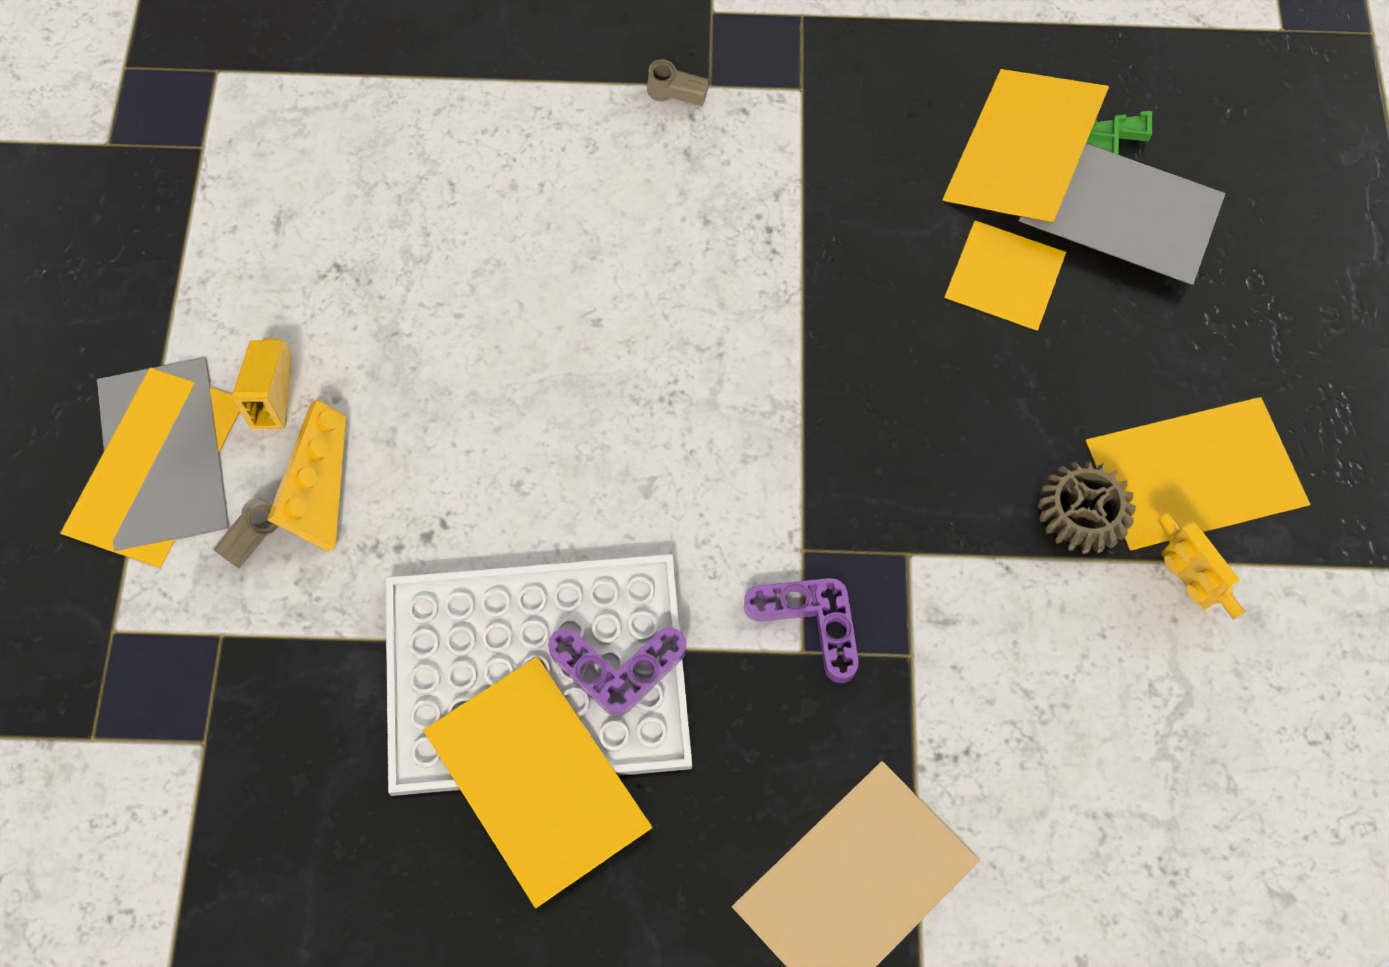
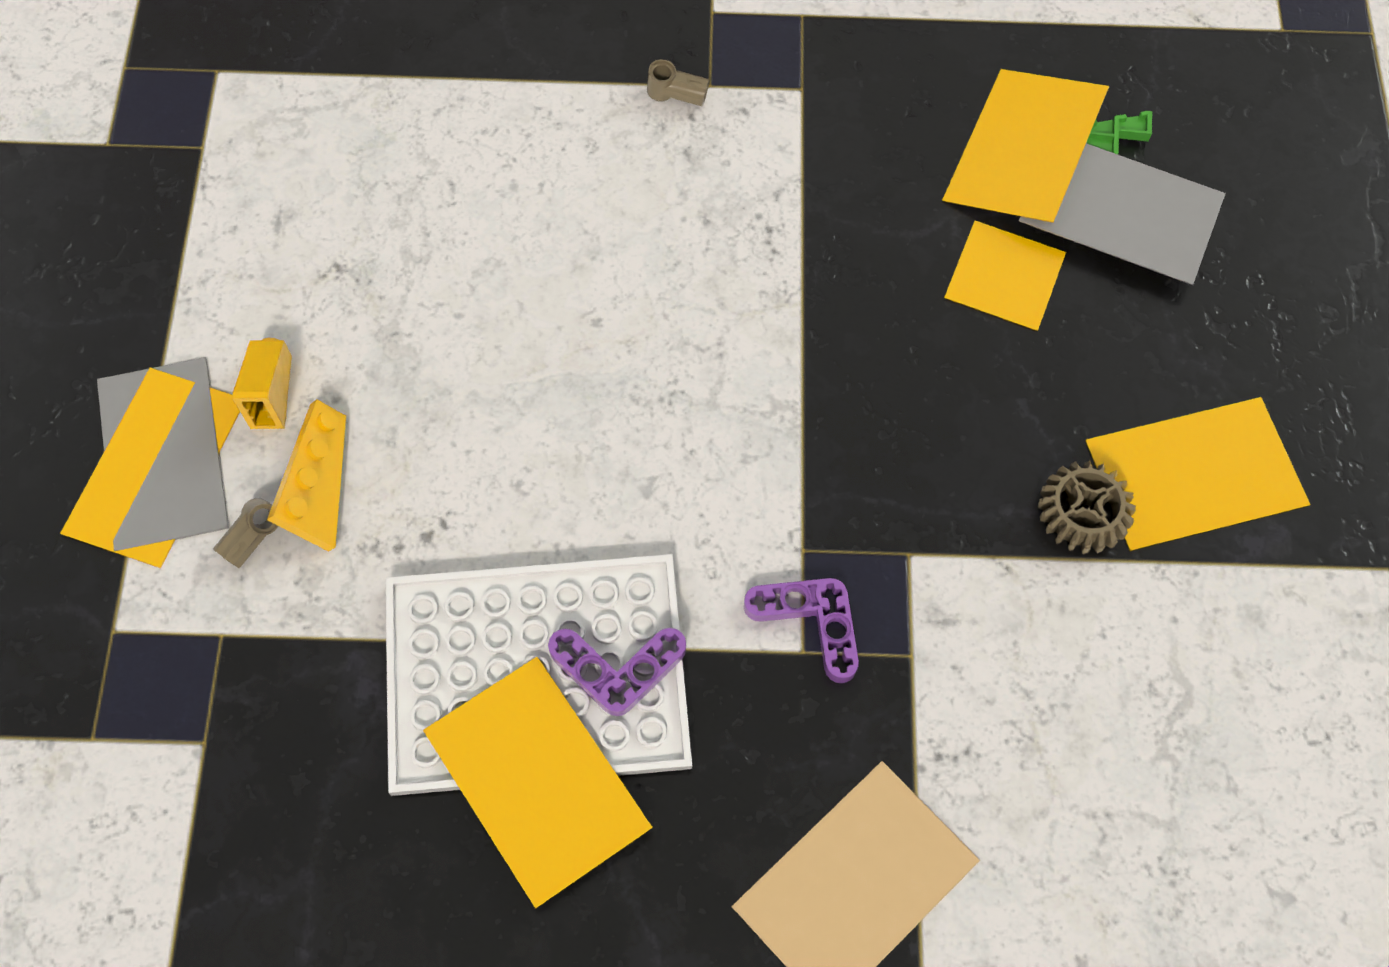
yellow plate [1157,512,1246,620] -> none

